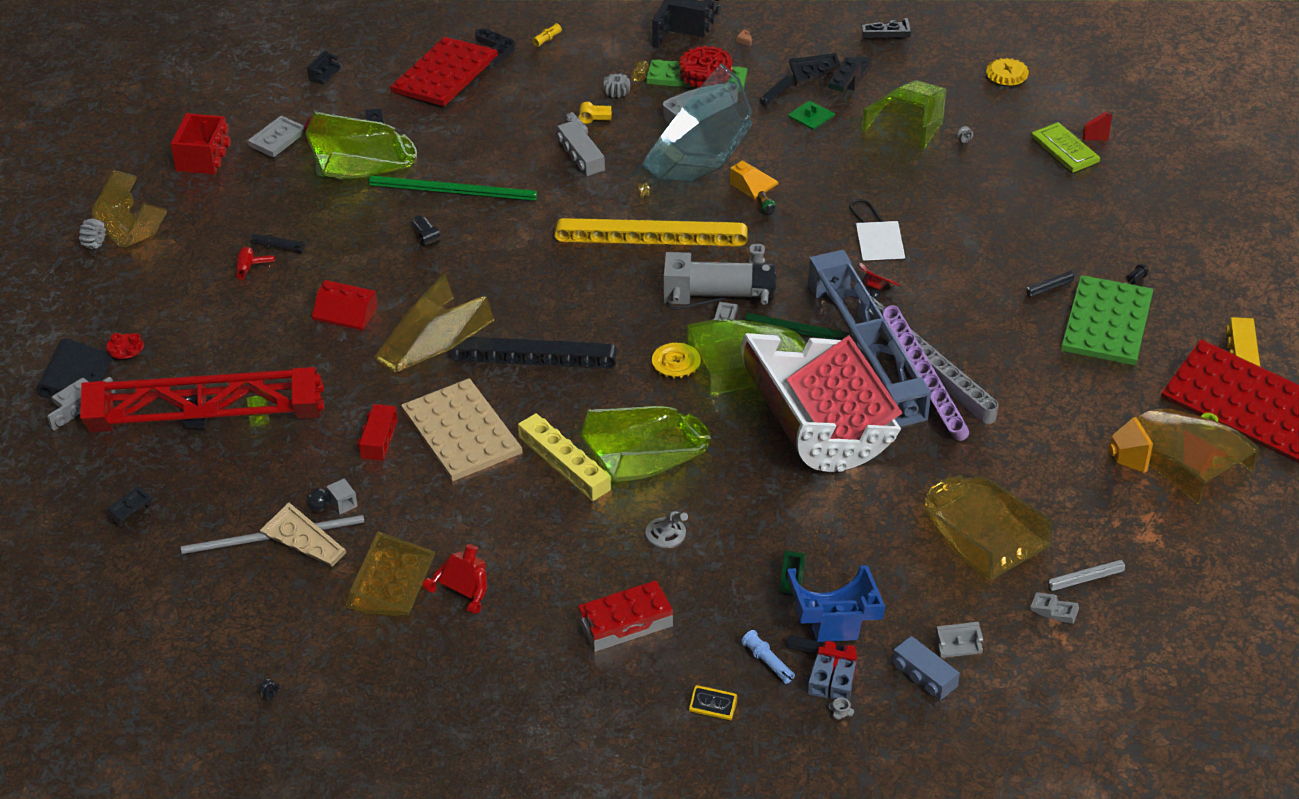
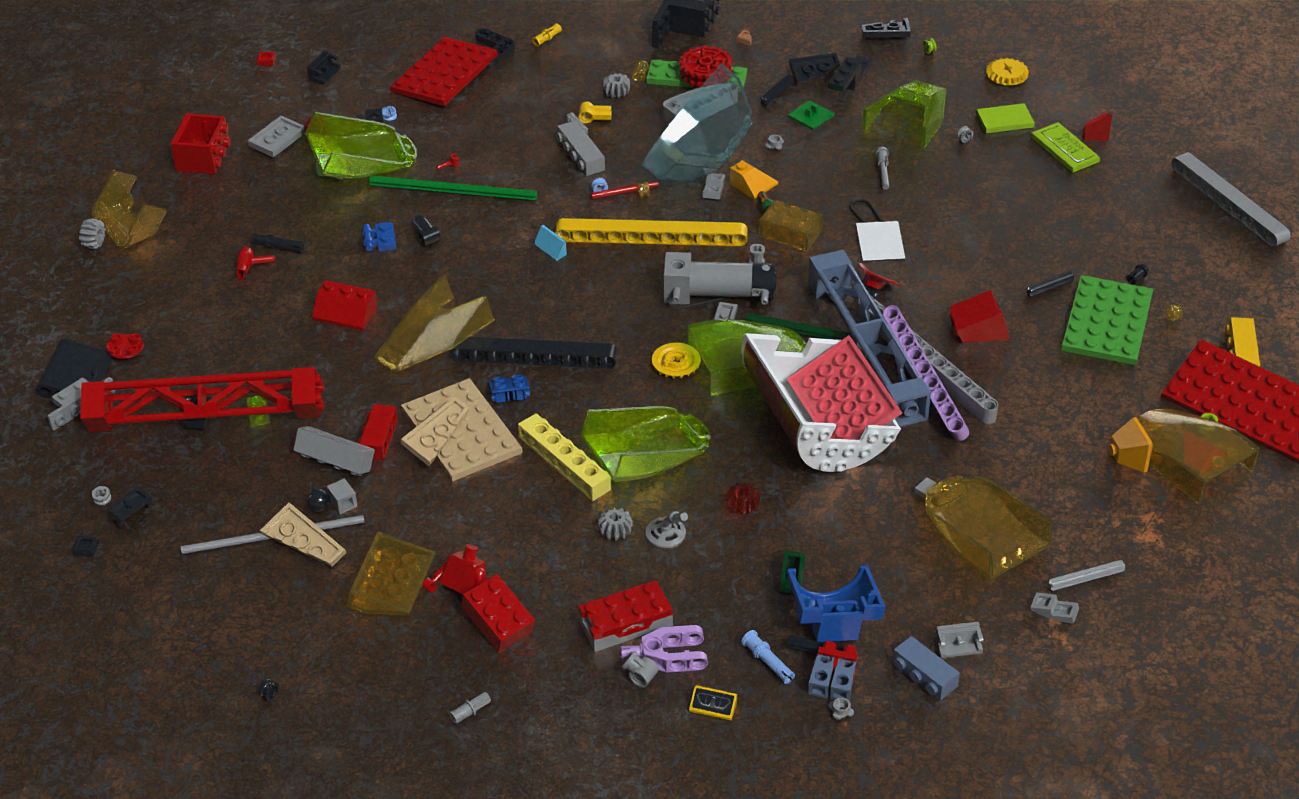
none -> black tile [72,536,99,557]
none -> light grey bush [92,486,111,505]
none -> red tile [257,52,276,66]
none -> light grey brick [294,426,375,476]
none -> blue plate [362,222,396,252]
none -> light blue bush [382,106,397,121]
none -> tan wing [401,397,469,466]
none -> red hand [437,153,460,170]
none -> light grey axle [449,692,491,725]
none -> red brick [461,574,535,653]
none -> blue hinge [489,374,530,403]
none -> medium azure slope [535,225,566,260]
none -> light blue bush [591,177,608,192]
none -> red bar [591,180,659,200]
none -> light grey gear [598,507,633,541]
none -> lavender piece [621,625,708,673]
none -> light grey piece [621,651,659,688]
none -> light grey slope [703,173,725,200]
none -> clear red gear [726,482,760,516]
none -> clear yellow brick [759,200,823,251]
none -> light grey plate [766,135,784,150]
none -> light grey pin [875,147,889,189]
none -> light grey tile [914,477,943,502]
none -> lime bush [923,38,937,54]
none -> red slope [949,290,1010,343]
none -> lime tile [976,103,1035,134]
none -> clear yellow bush [1166,303,1183,321]
none -> light grey beam [1171,152,1291,247]

